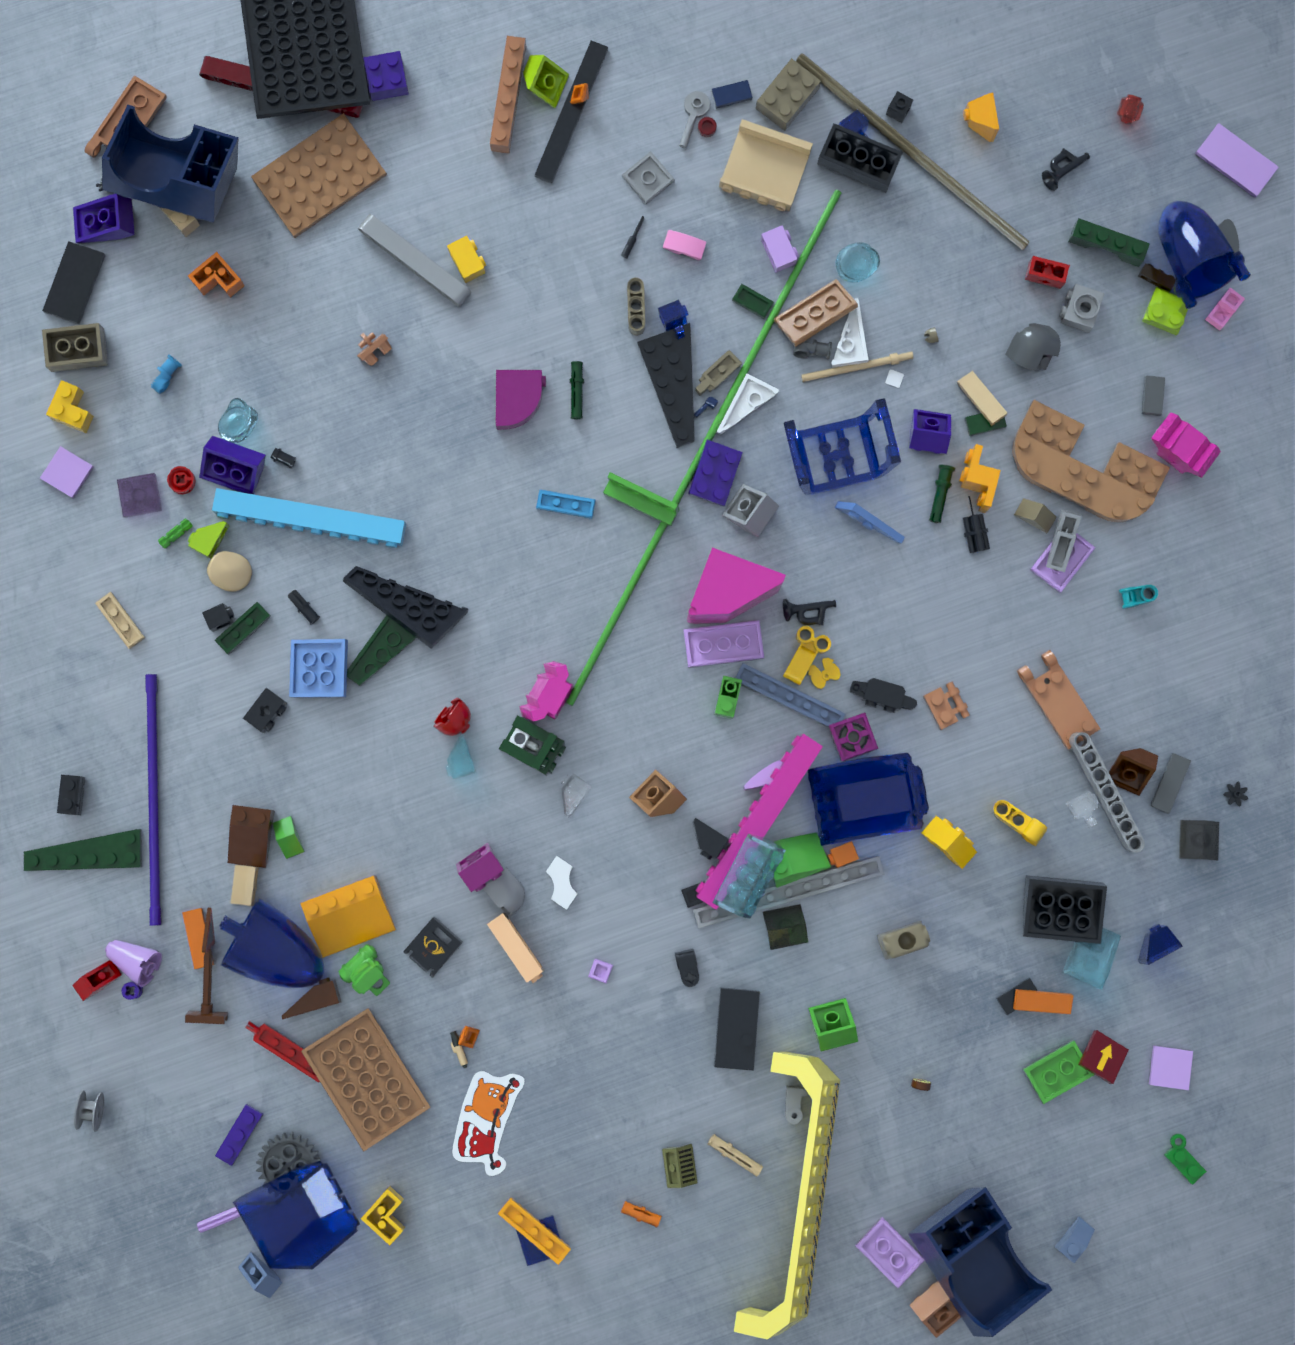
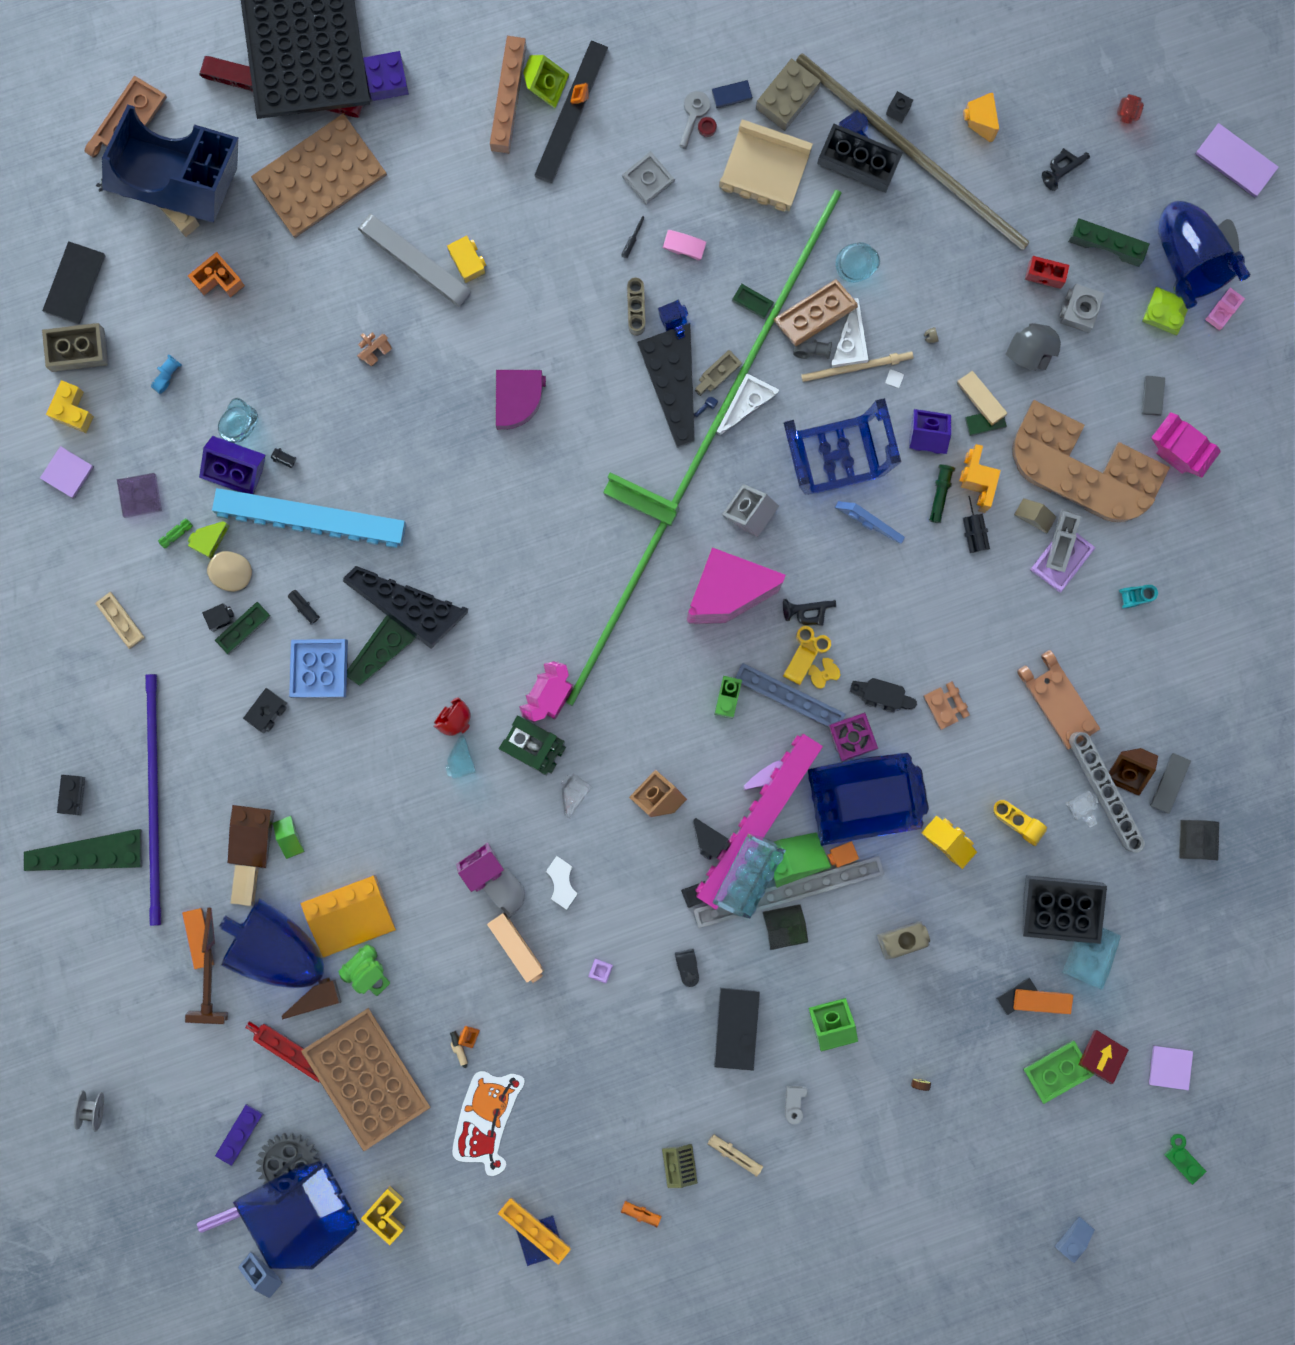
red slope [72,960,122,1001] -> none
dark purple slope [73,194,135,244] -> none
lavender cone [105,940,162,987] -> none
dark purple bush [121,982,143,1000] -> none
red wheel [167,466,196,495] -> none
black container [403,917,463,978] -> none
dark azure tile [536,490,596,519] -> none
dark green pin [569,361,584,420] -> none
lavender tile [684,620,764,668] -> none
dark purple plate [688,439,743,507] -> none
light yellow arch [734,1052,840,1339] -> none
lavender brick [761,225,799,273] -> none
lavender tile [855,1217,925,1288] -> none
dark blue piece [908,1187,1052,1337] -> none
nougat slope [910,1281,961,1338] -> none
dark brown piece [1138,263,1177,292] -> none
clear blue slope [1138,924,1183,965] -> none
black plant [1223,781,1248,807] -> none

